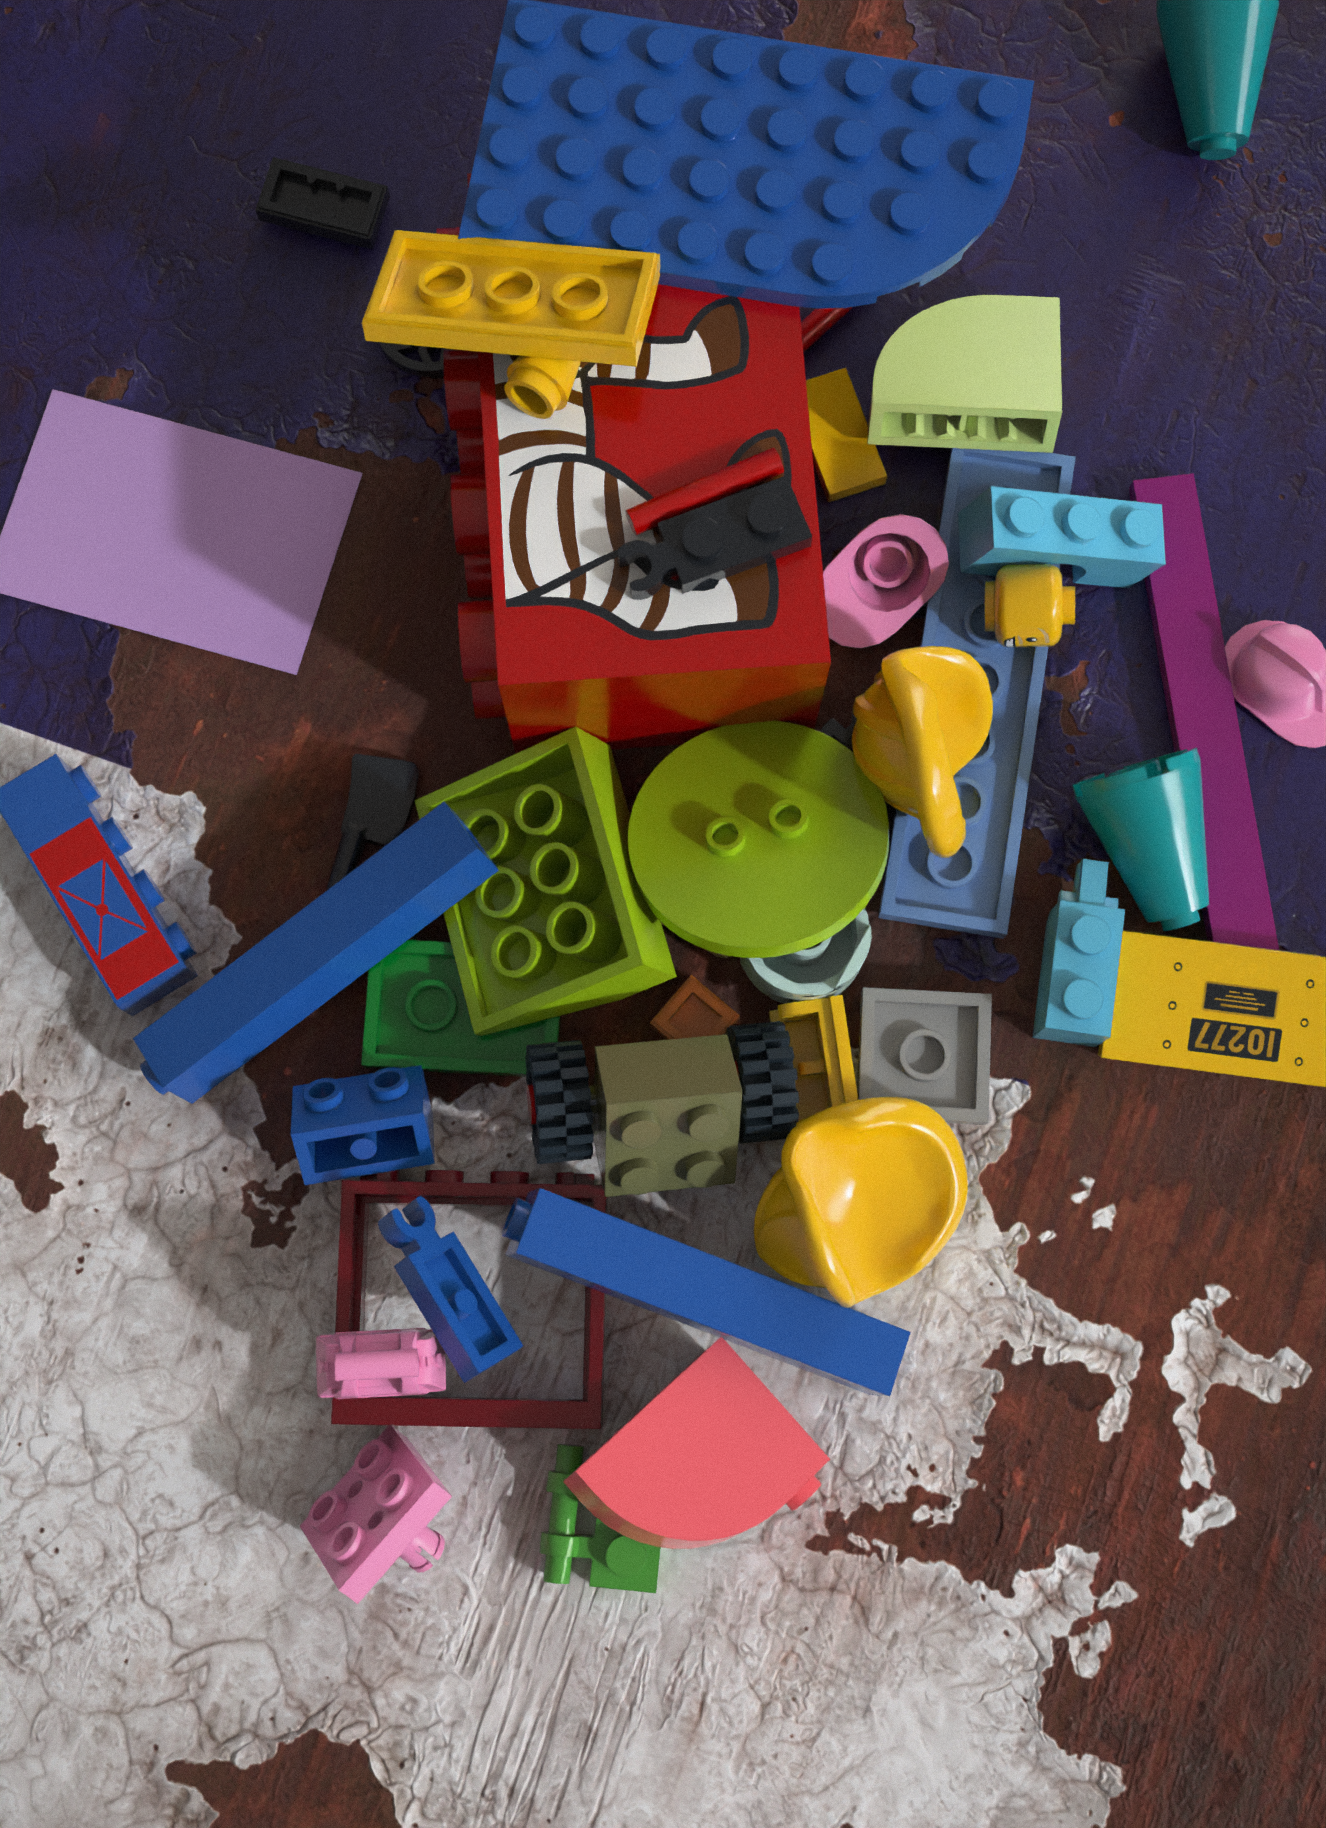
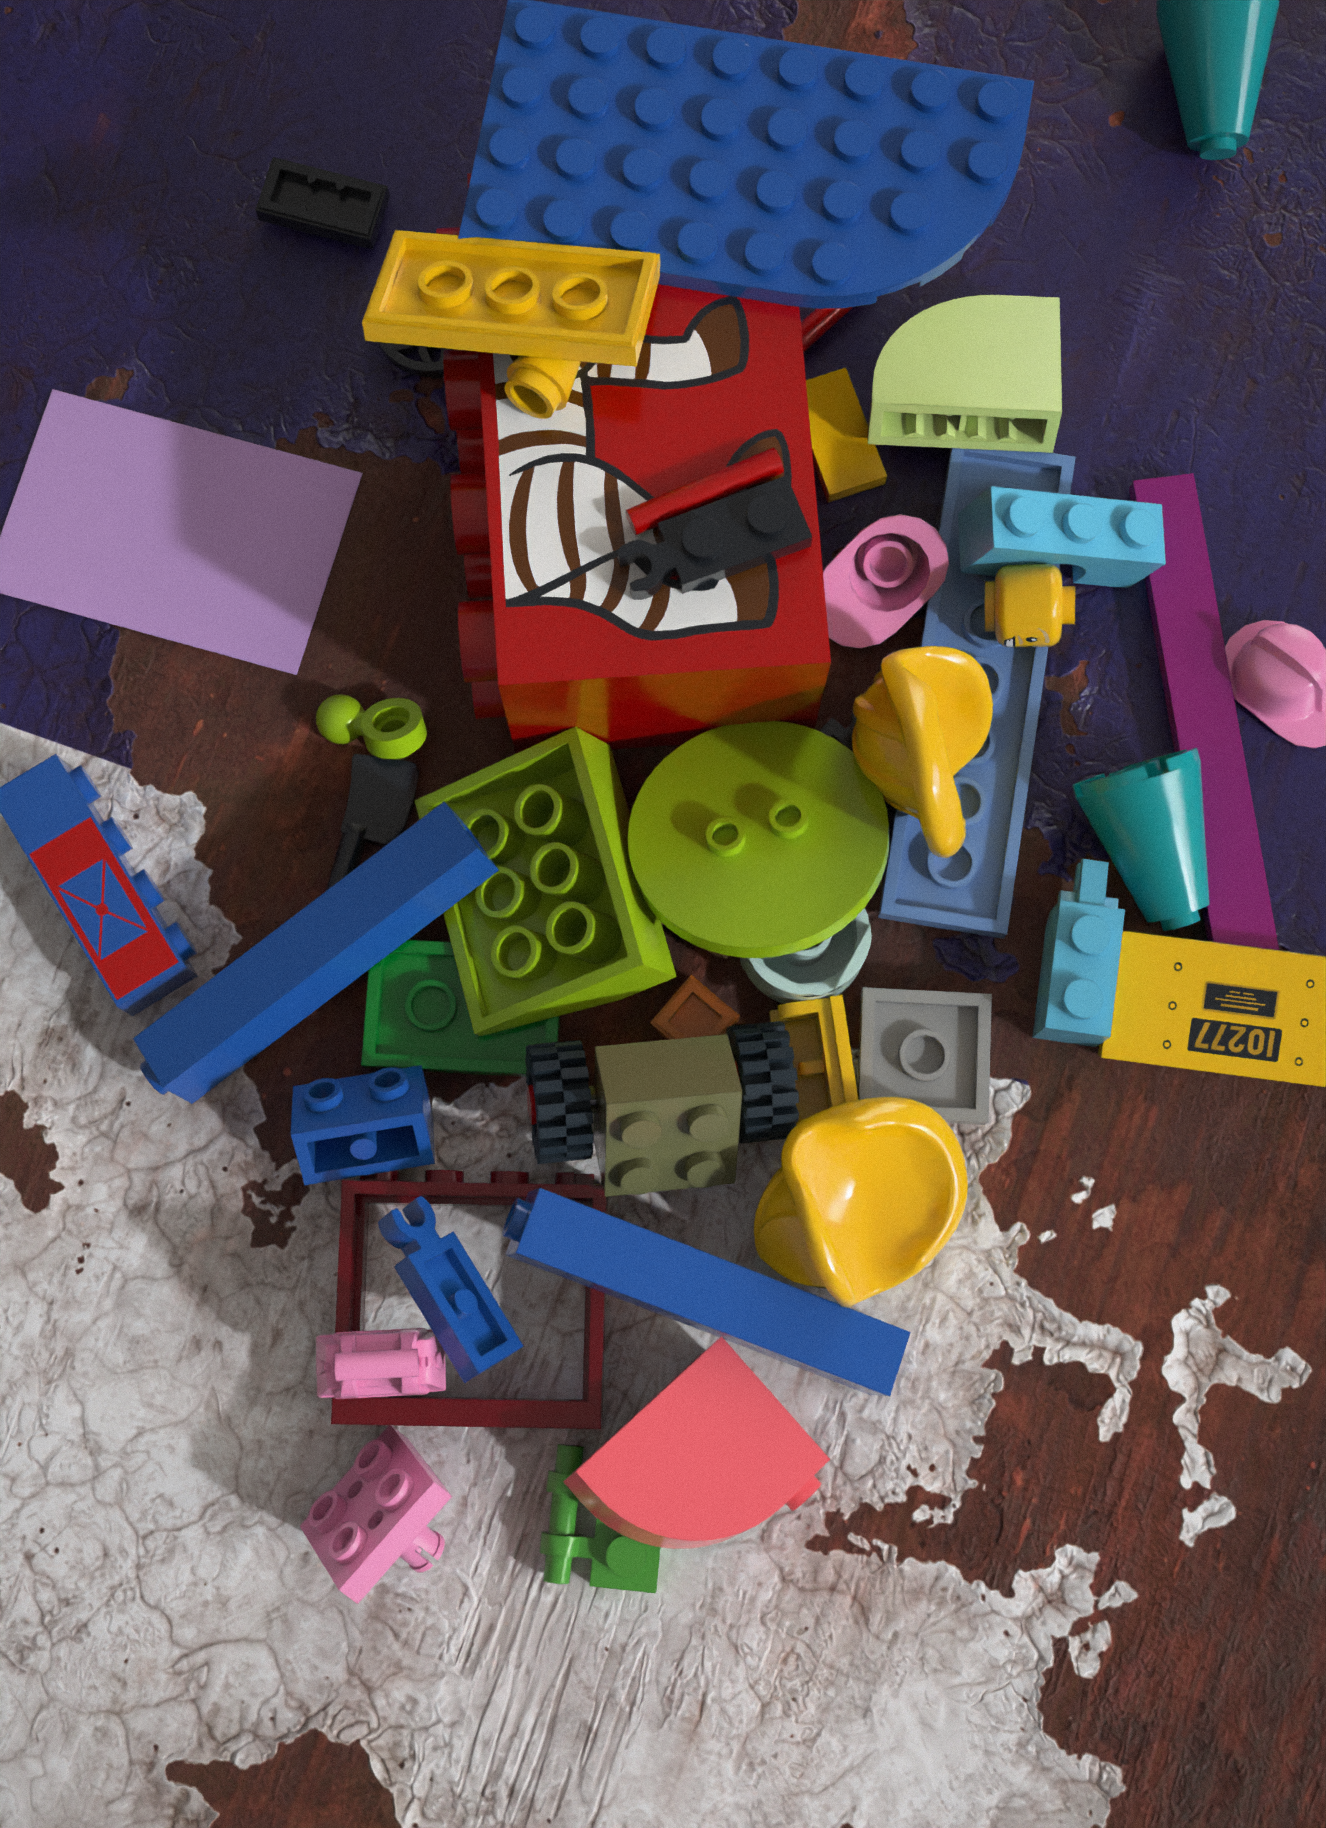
none -> lime plate [316,694,427,760]

